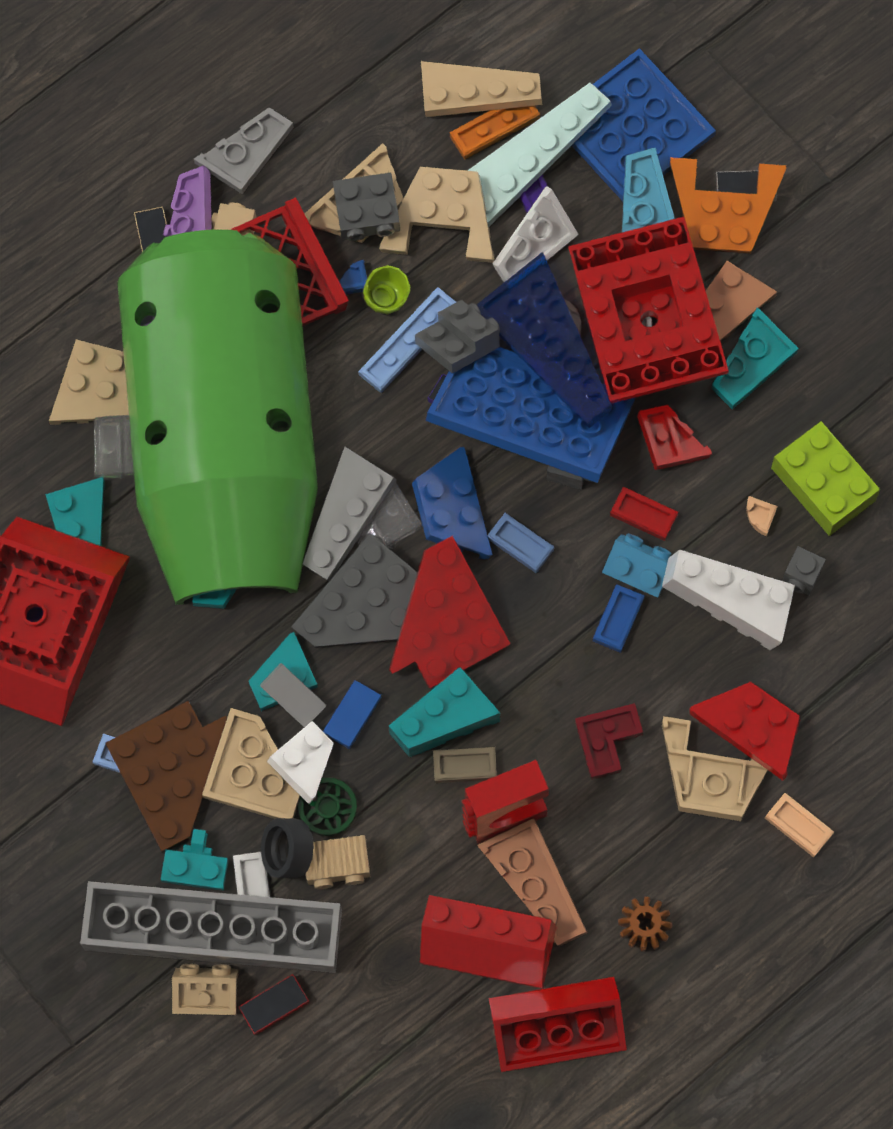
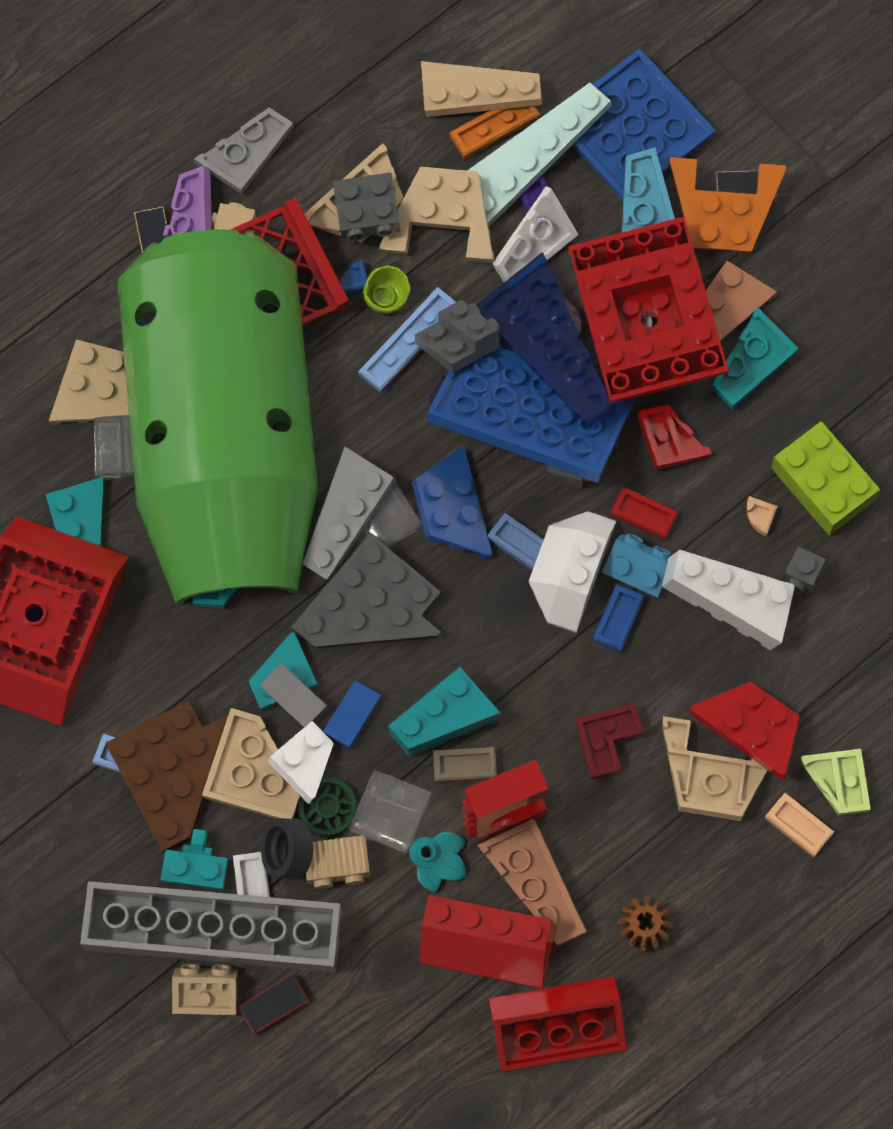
red wing [389,536,510,688] -> none
none -> clear slope [349,770,432,854]
none -> teal plate [409,832,466,892]
none -> white wedge [529,511,616,633]
none -> yellowish green wing [801,749,871,816]

